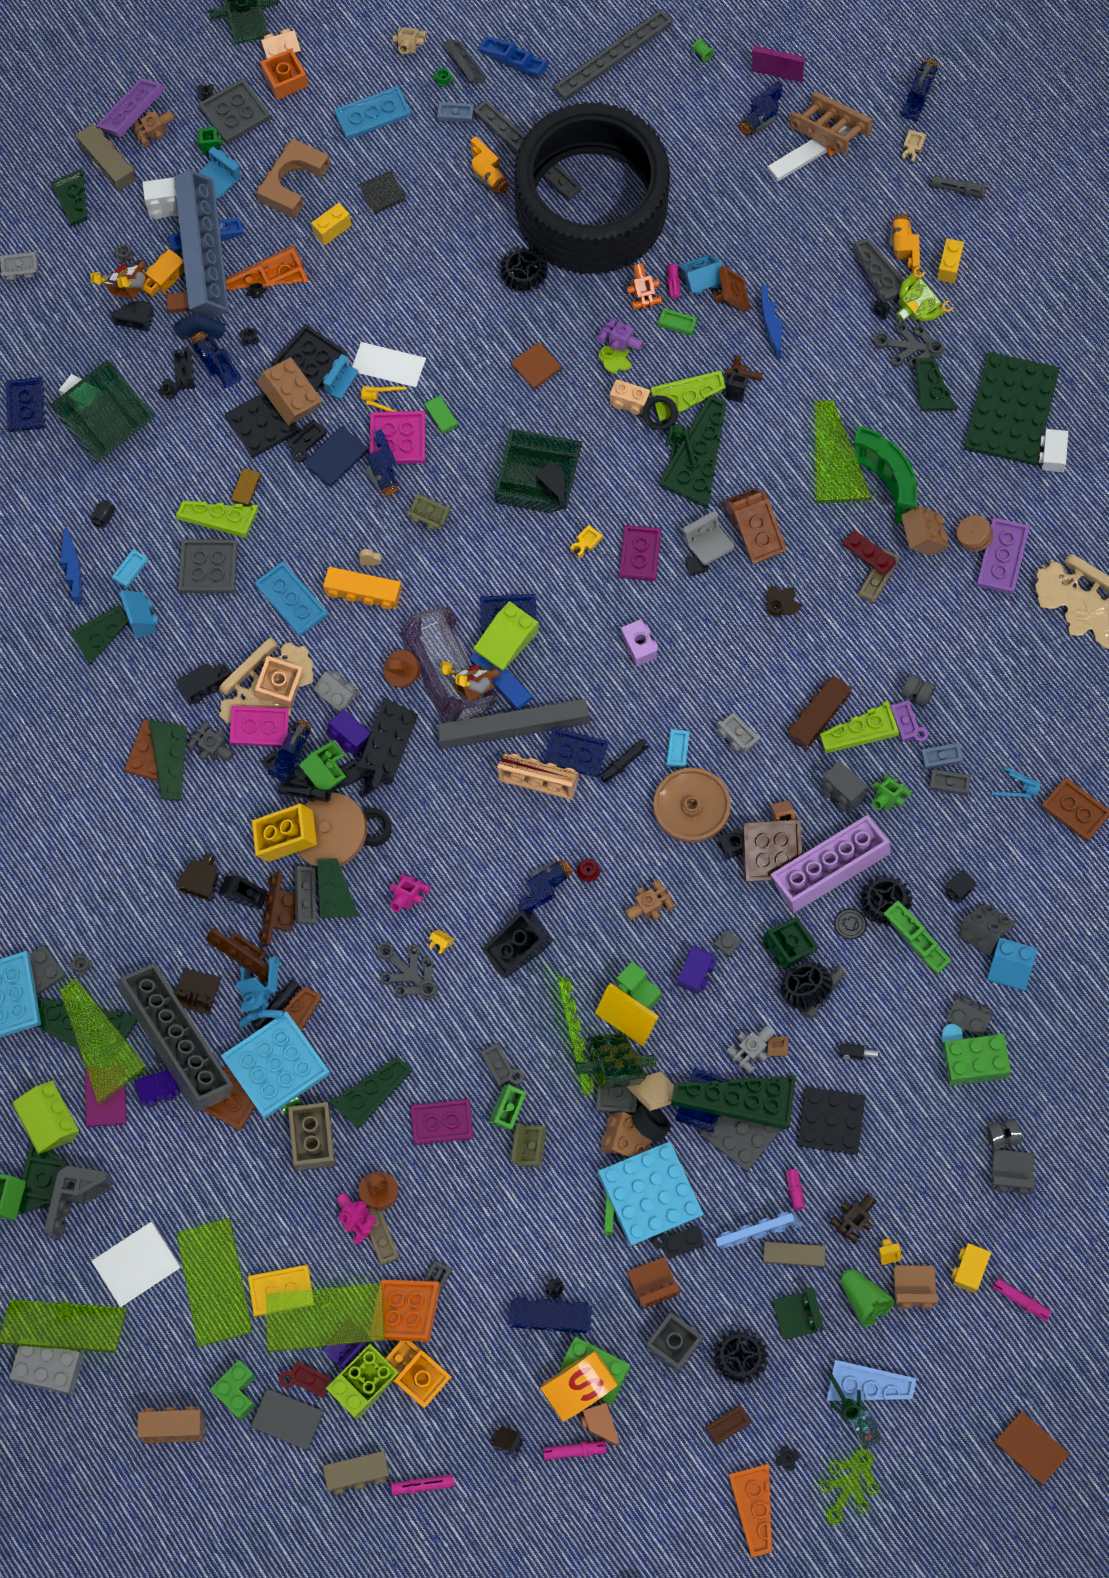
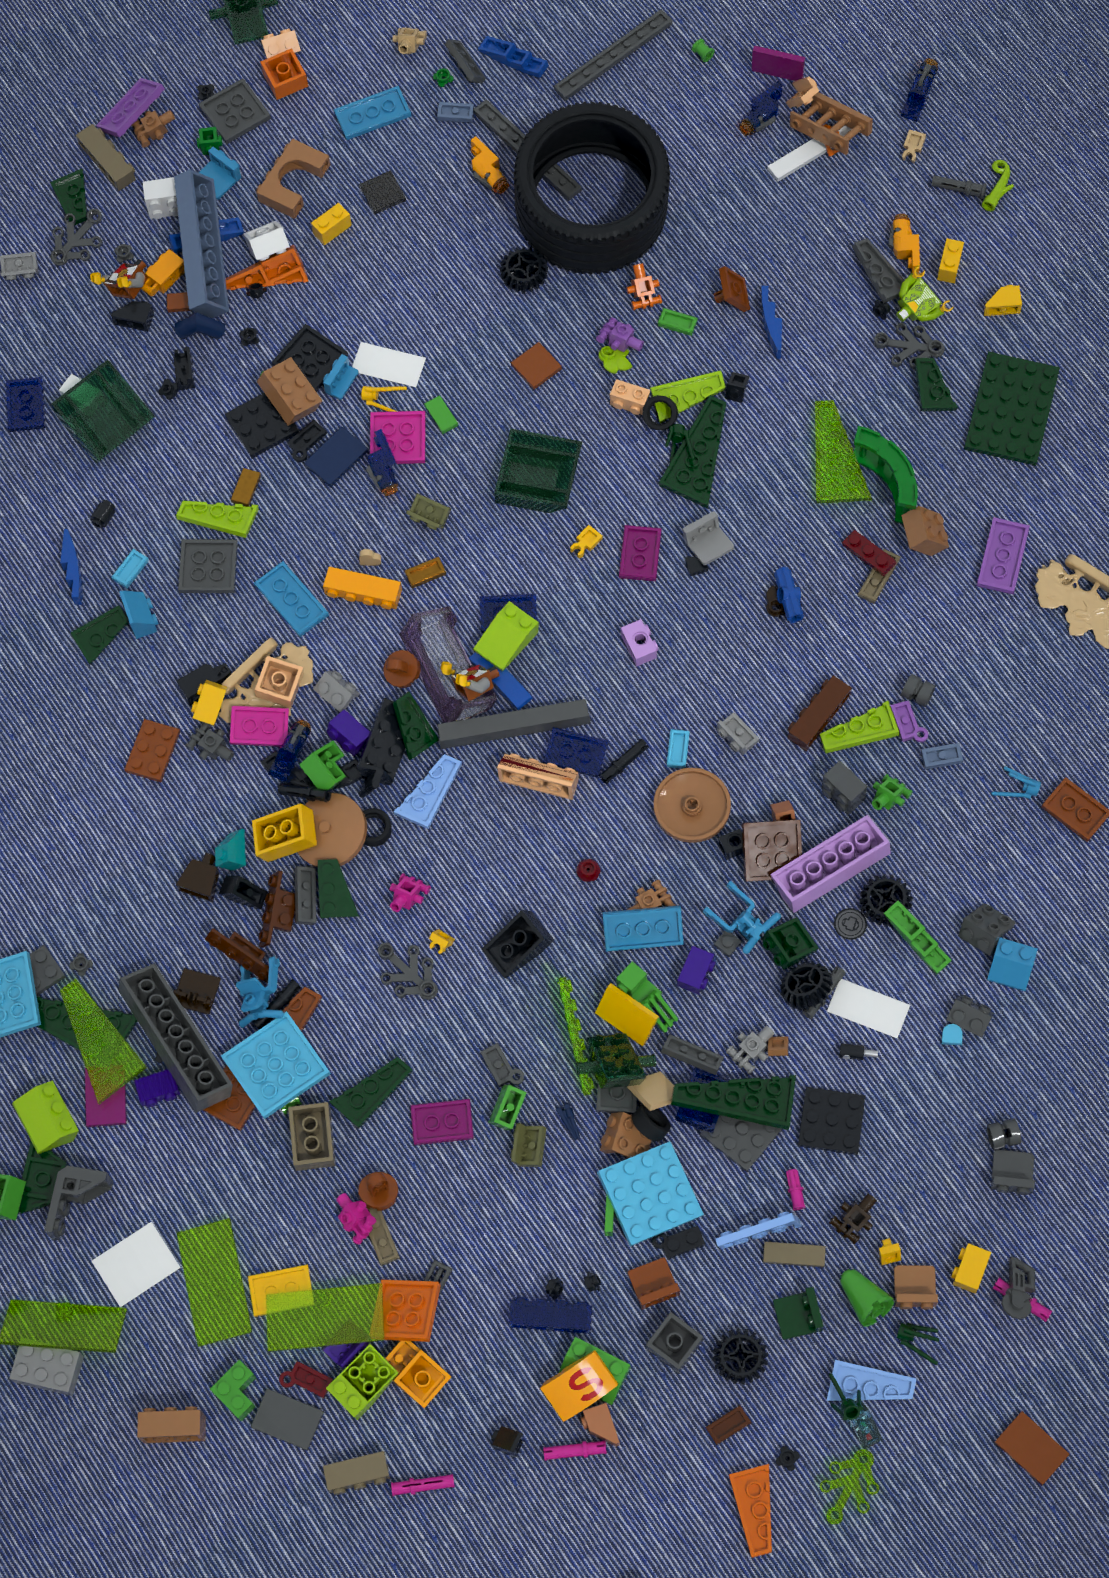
dark green wing [149,721,187,801] -> none
clear blue plate [191,331,242,389] -> none
clear blue plate [518,860,573,912] -> none
black slope [535,461,565,507] -> none
dark pink axle [667,264,681,299] -> none
dark azure slope [678,254,722,294] -> none
dark orange bracket [721,488,787,564] -> none
reddish brown hose [726,355,763,380] -> none
dark grey plate [929,769,971,796] -> none
bright green brick [943,1034,1011,1086] -> none
black brick [945,870,977,904] -> none
medium nougat head [956,515,994,552] -> none
white brick [1039,429,1068,472] -> none
none -> dark grey plant [51,209,103,266]
none -> yellow brick [191,680,227,725]
none -> teal slope [215,829,246,871]
none -> white brick [243,221,290,261]
none -> dark green wing [393,691,439,760]
none -> light blue wing [394,754,462,829]
none -> pearl gold tile [405,557,446,588]
none -> dark blue piece [556,1102,580,1140]
none -> black plate [584,1271,601,1292]
none -> dark azure tile [602,905,684,952]
none -> bright green tile [641,990,679,1033]
none -> dark grey plate [661,1034,724,1075]
none -> dark azure piece [703,881,781,954]
none -> blue piece [774,567,804,623]
none -> light nougat bracket [785,77,819,108]
none -> white sticker [827,979,910,1038]
none -> dark green plant [897,1323,939,1365]
none -> lime plant [982,160,1014,211]
none -> yellow slope [984,285,1022,316]
none -> dark grey piece [1001,1256,1035,1319]

